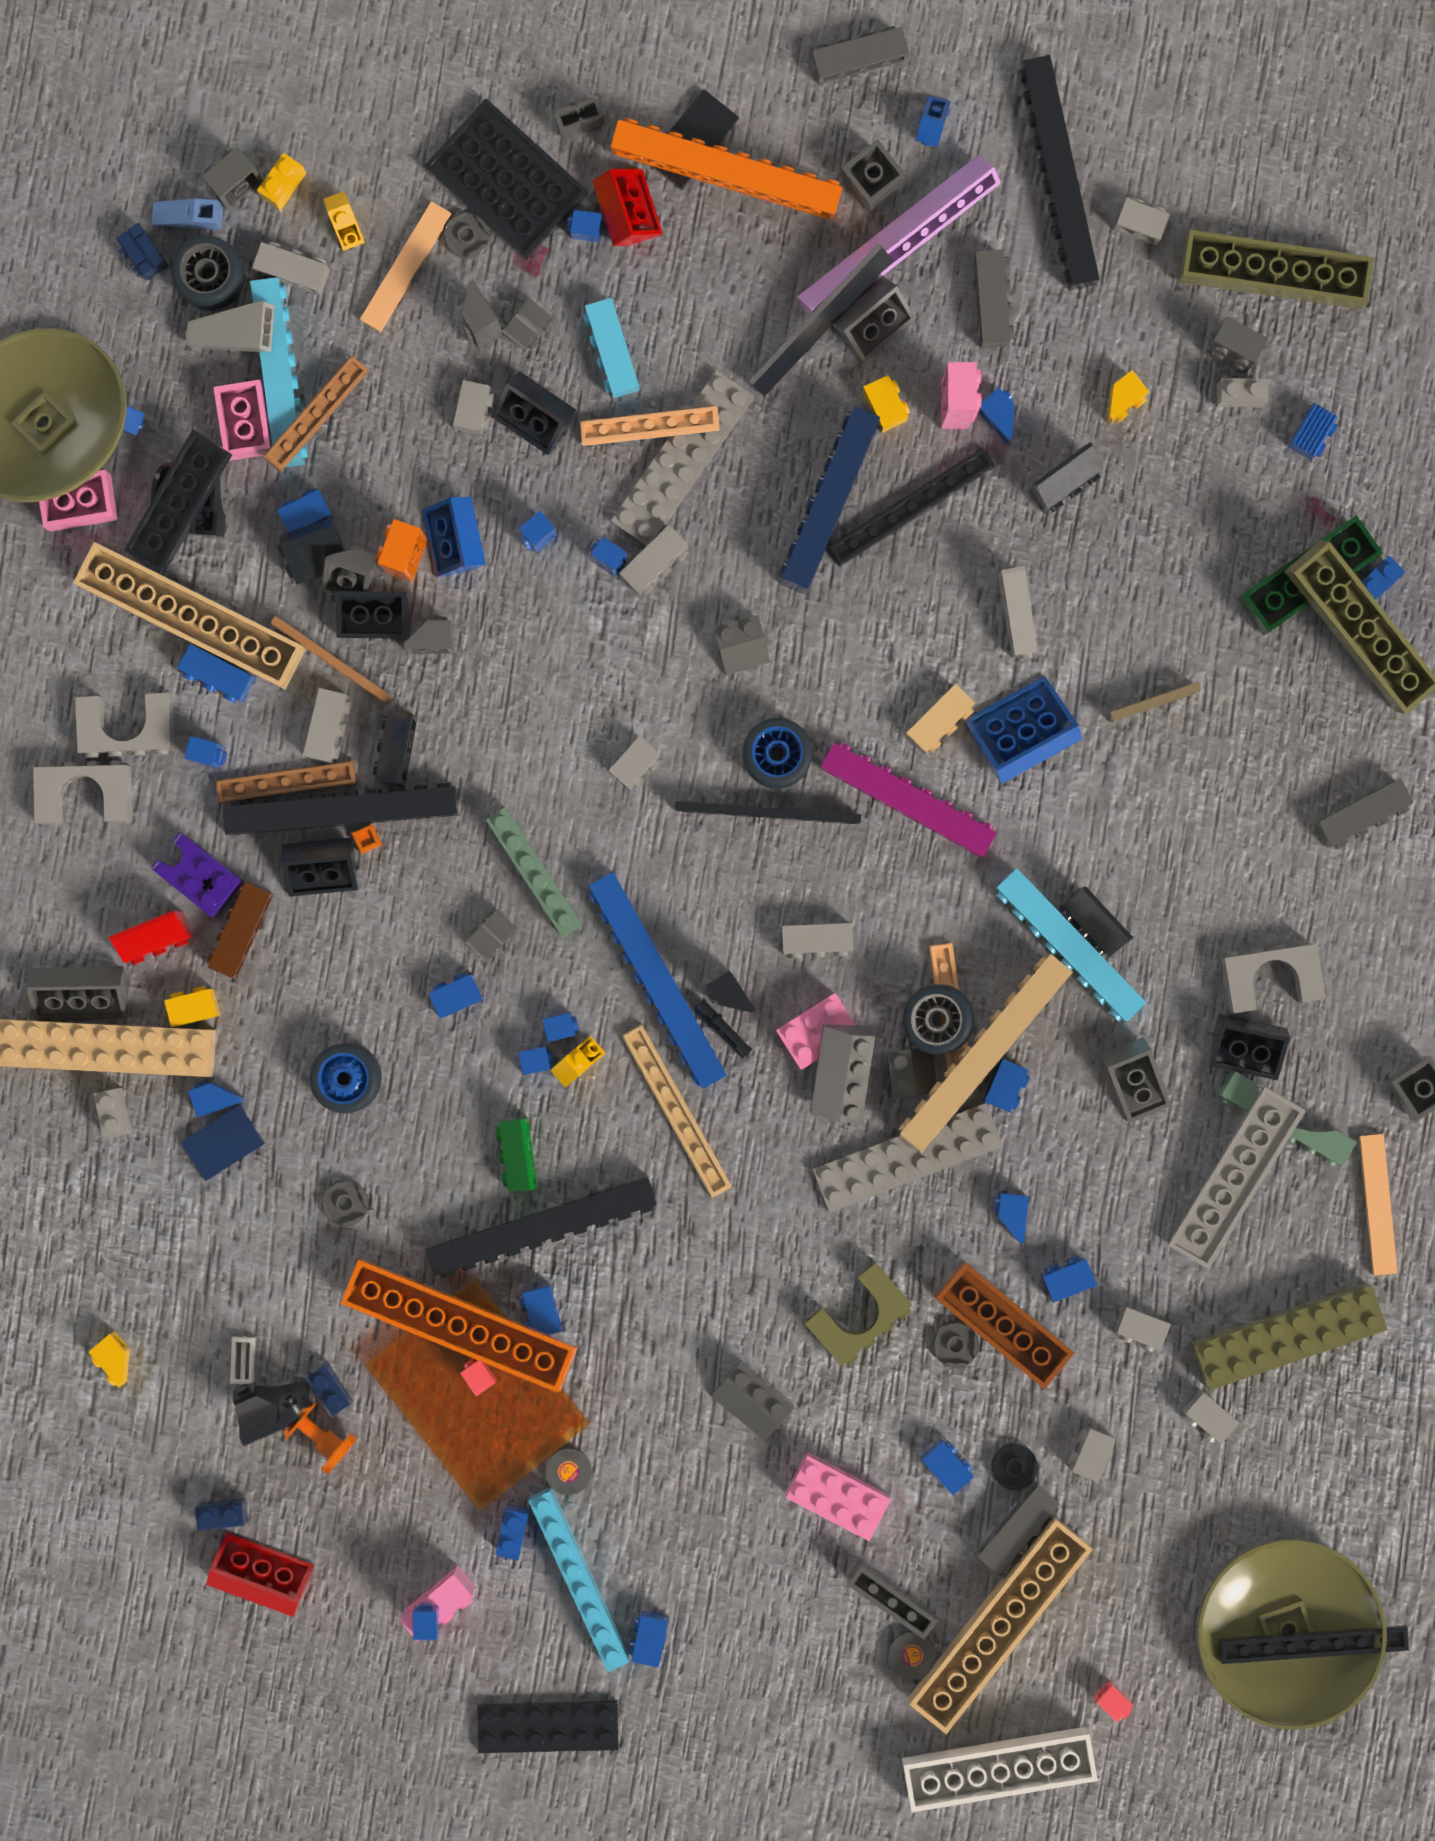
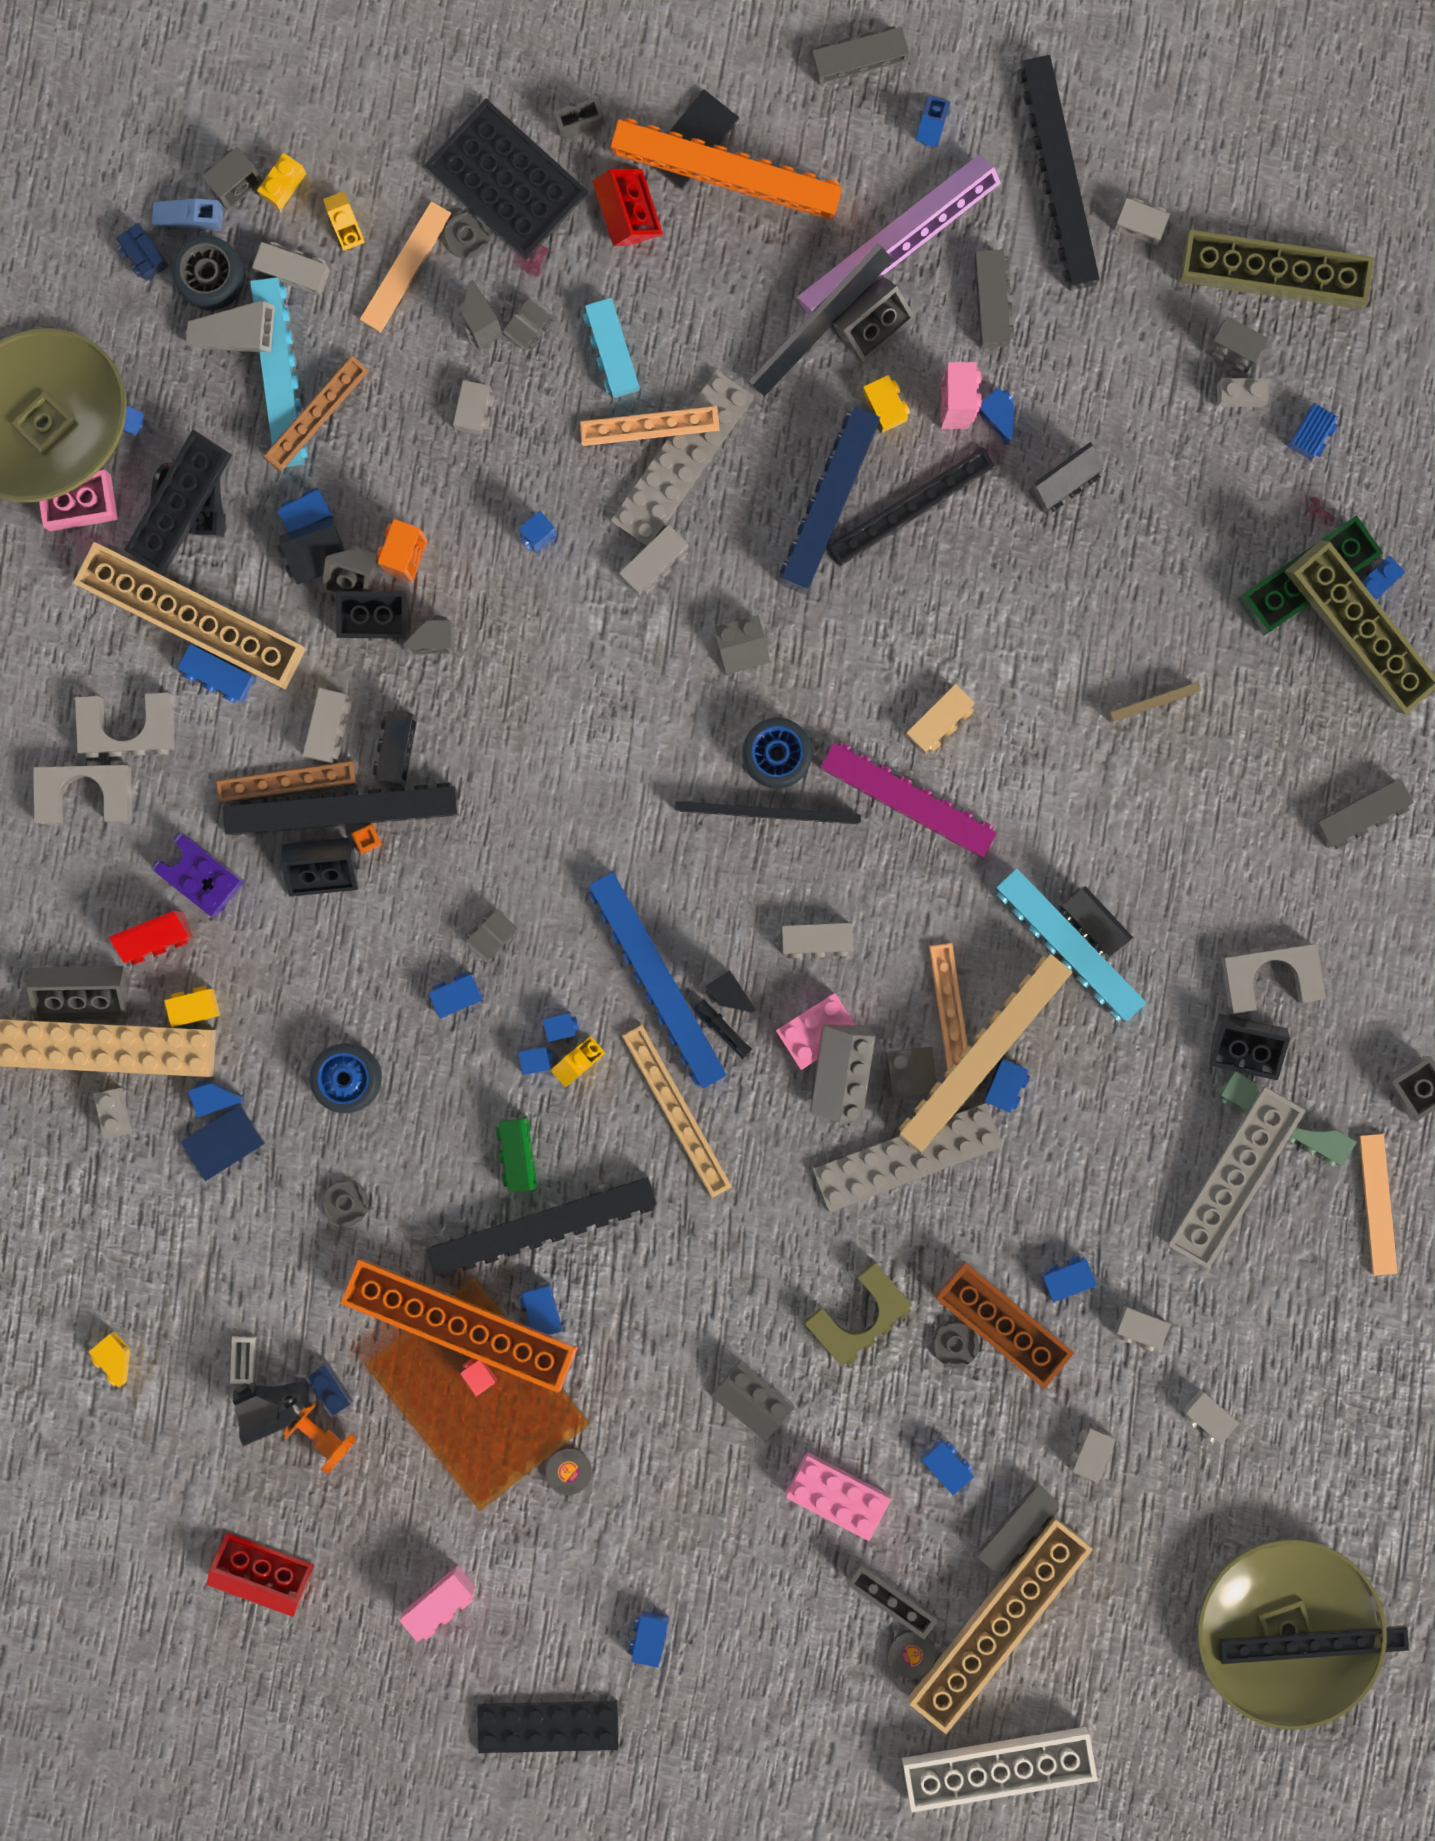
blue brick [184,736,227,769] -> none
dark blue brick [195,1498,248,1531] -> none
reddish brown brick [207,882,274,979] -> none
bright pink brick [213,380,272,461] -> none
medium nougat tile [271,616,393,704] -> none
blue brick [413,1602,439,1640] -> none
blue slope [422,497,486,577] -> none
sand green arch [486,807,583,938] -> none
black slope [491,371,577,455] -> none
blue brick [495,1504,530,1560] -> none
medium azure brick [529,1487,630,1672] -> none
blue brick [567,210,602,242] -> none
blue brick [590,537,628,577] -> none
light grey brick [609,736,661,790] -> none
dark grey brick [840,139,906,212] -> none
wheel [903,984,975,1055] -> none
blue slope [964,676,1082,784] -> none
black tile [991,1443,1038,1490] -> none
blue slope [993,1192,1029,1243] -> none
light grey slope [997,566,1038,661] -> none
coral brick [1093,1680,1133,1722] -> none
dark grey slope [1101,1037,1172,1123] -> none
yellow slope [1107,370,1149,424] -> none
olive brick [1190,1283,1387,1390] -> none

